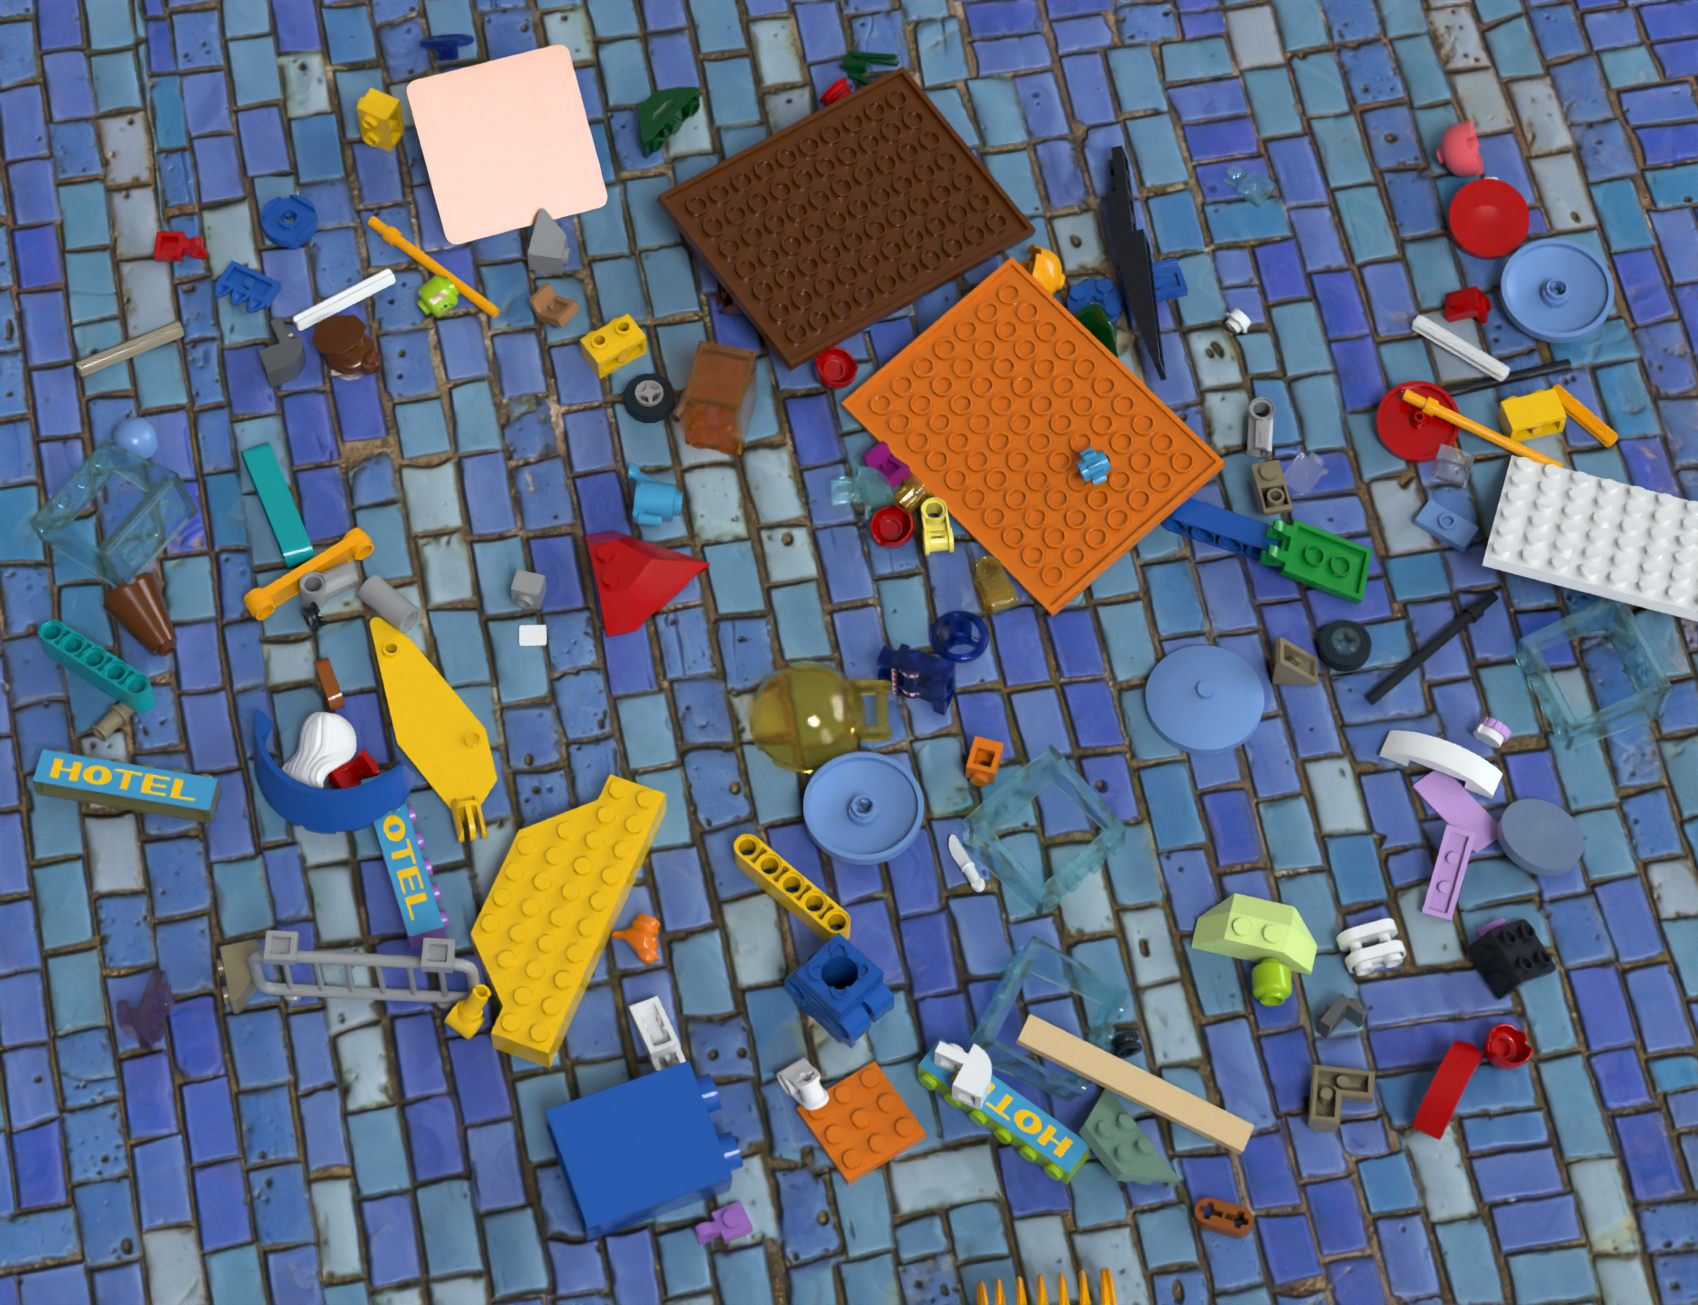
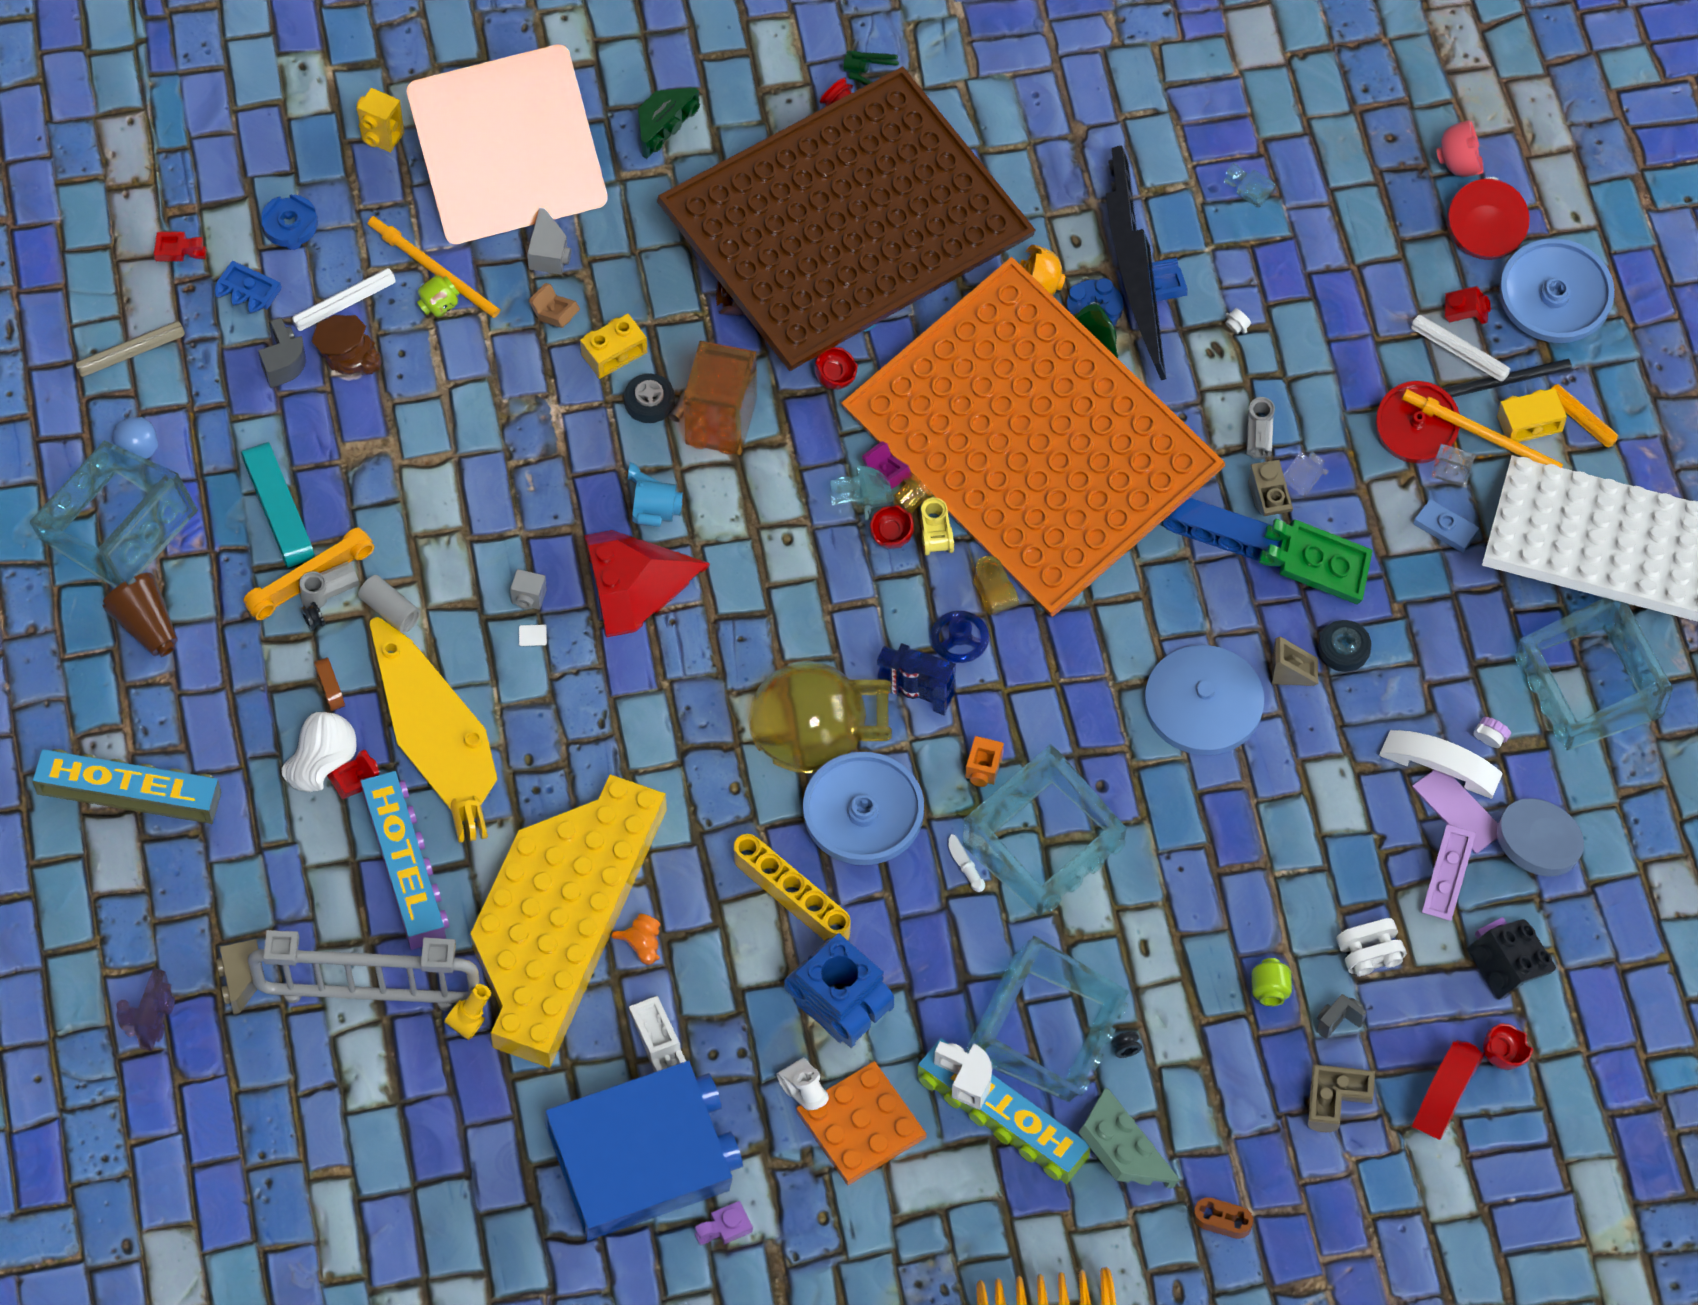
teal beam [38,620,156,713] -> none
dark tan pin [91,702,135,741] -> none
blue windscreen [253,709,417,834] -> none
clear blue piece [419,34,474,61] -> none
tan tile [1015,1014,1255,1155] -> none
dark azure gear [1076,447,1112,485] -> none
yellowish green wedge [1191,893,1317,975] -> none
black bar [1366,591,1498,705] -> none

